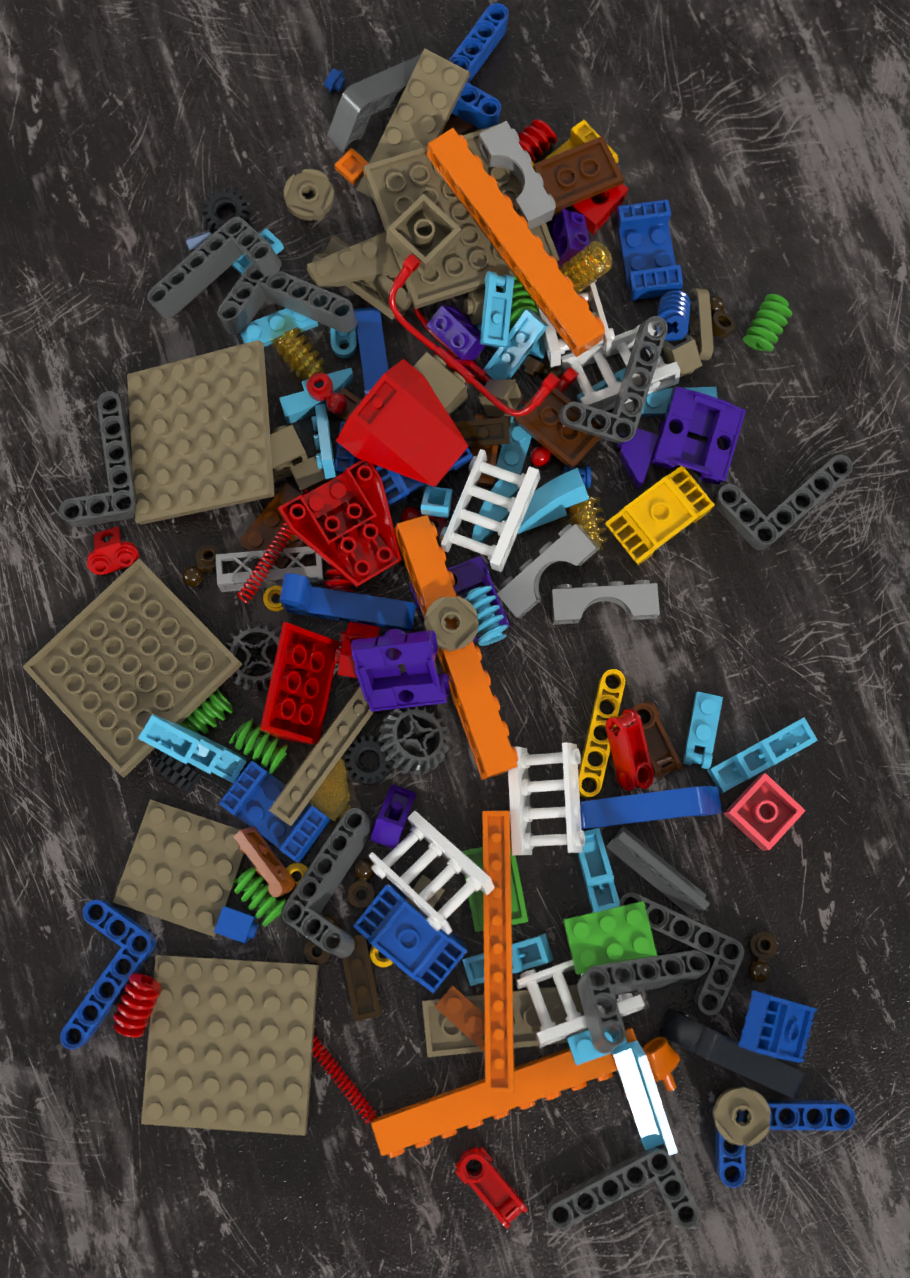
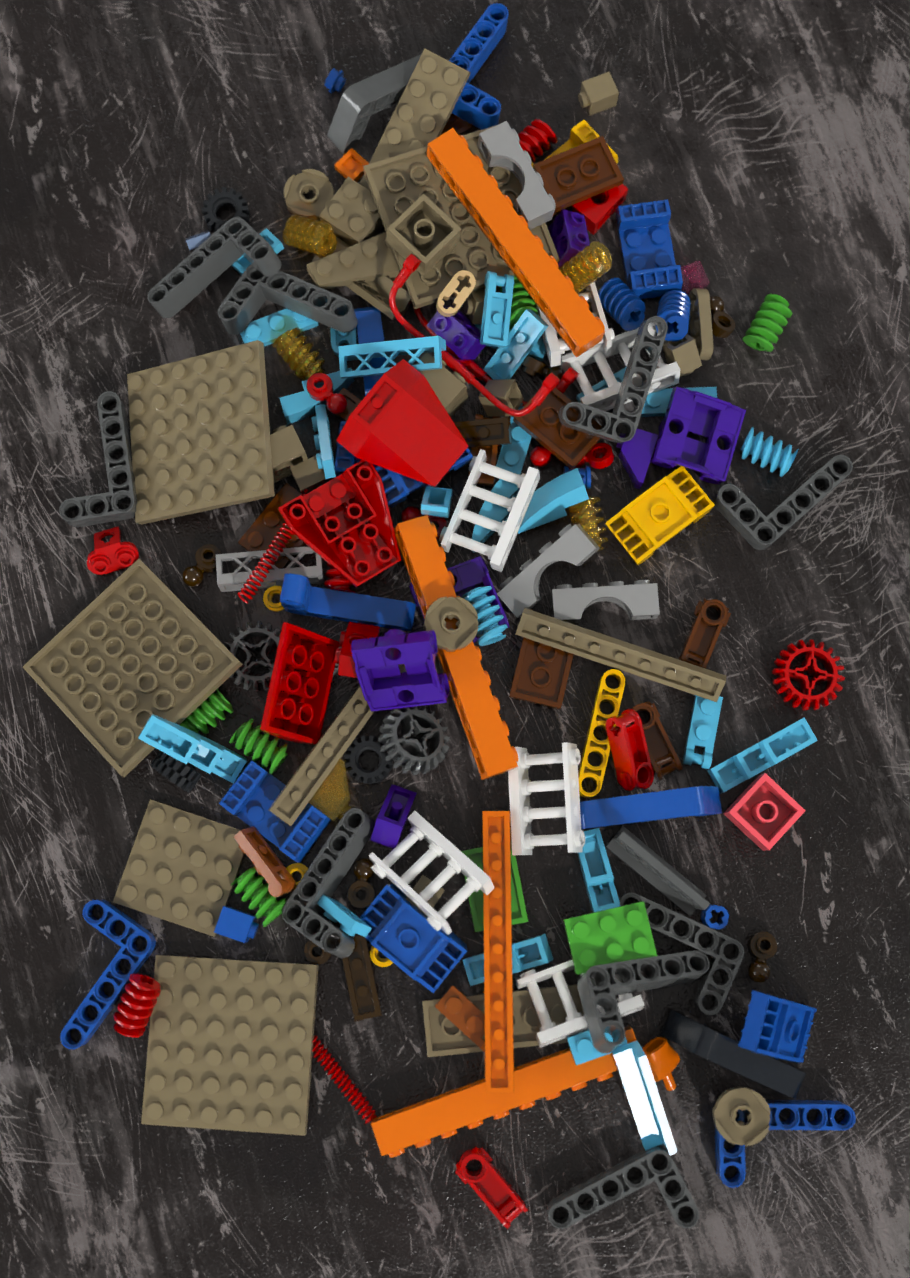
none -> clear yellow piece [283,214,337,257]
none -> medium azure plate [317,895,372,937]
none -> dark tan brick [319,177,384,246]
none -> medium azure fence [339,336,446,379]
none -> tan beam [436,270,476,317]
none -> reddish brown plate [509,637,574,710]
none -> dark tan plate [515,608,726,702]
none -> red plate [575,443,614,469]
none -> dark tan brick [578,72,619,116]
none -> blue piece [598,278,646,331]
none -> reddish brown piece [678,598,731,669]
none -> clear pink tile [681,260,710,294]
none -> blue bush [700,905,729,930]
none -> medium azure piece [740,427,799,477]
none -> red gear [772,639,845,711]

